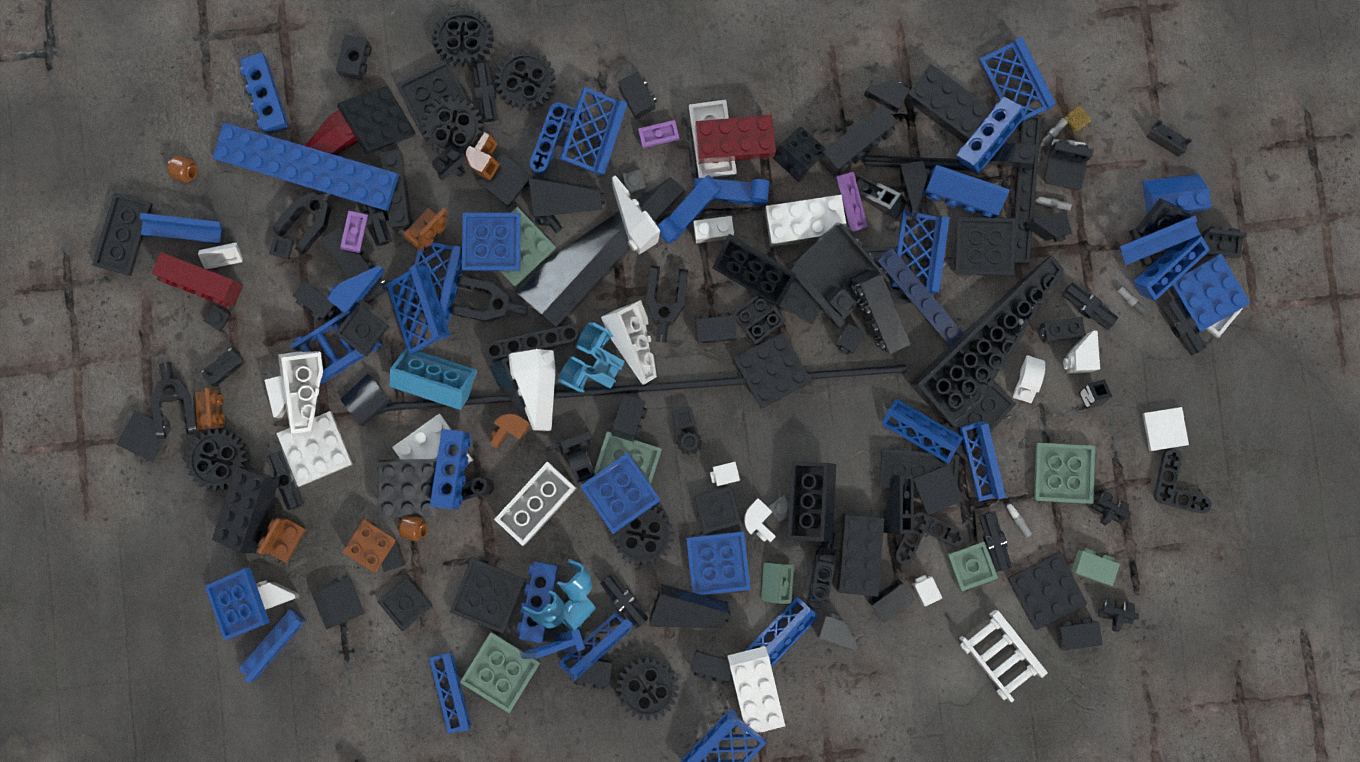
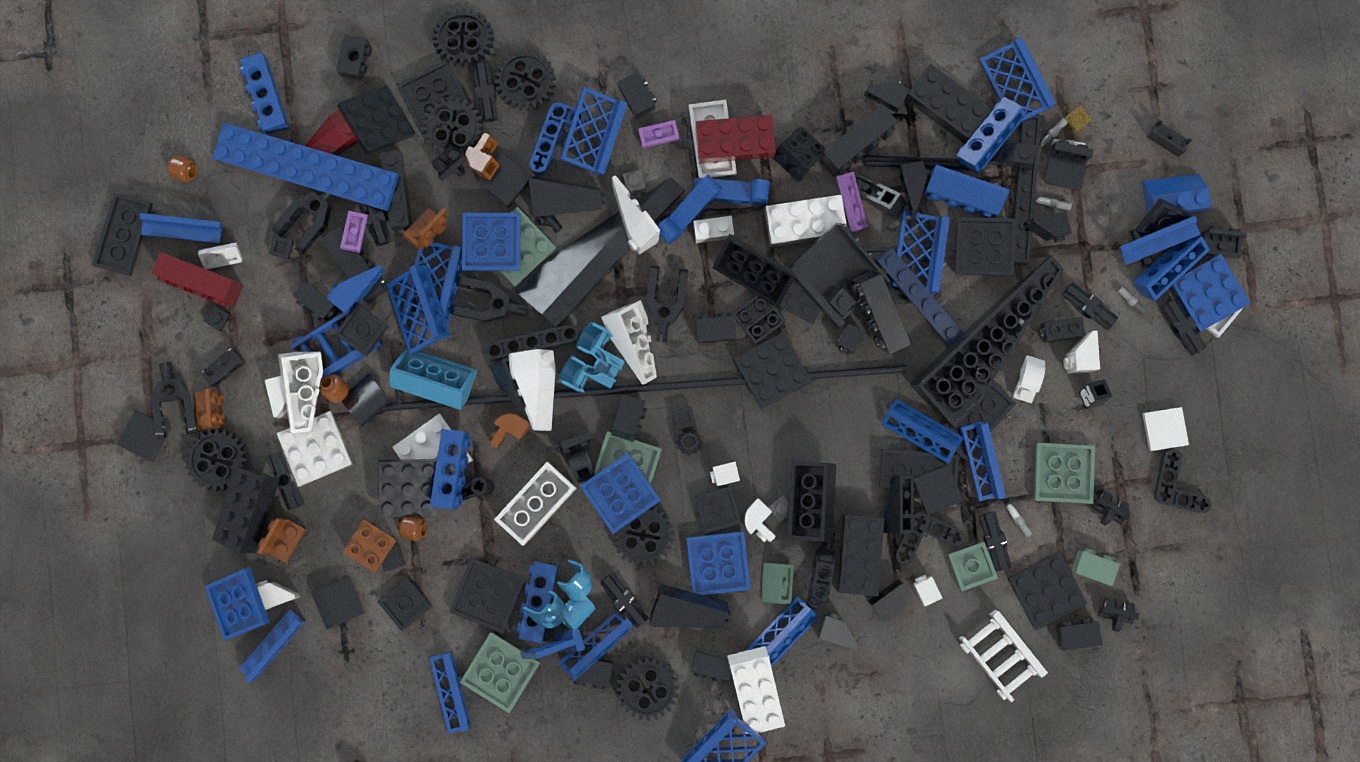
none -> dark orange head [319,374,349,403]

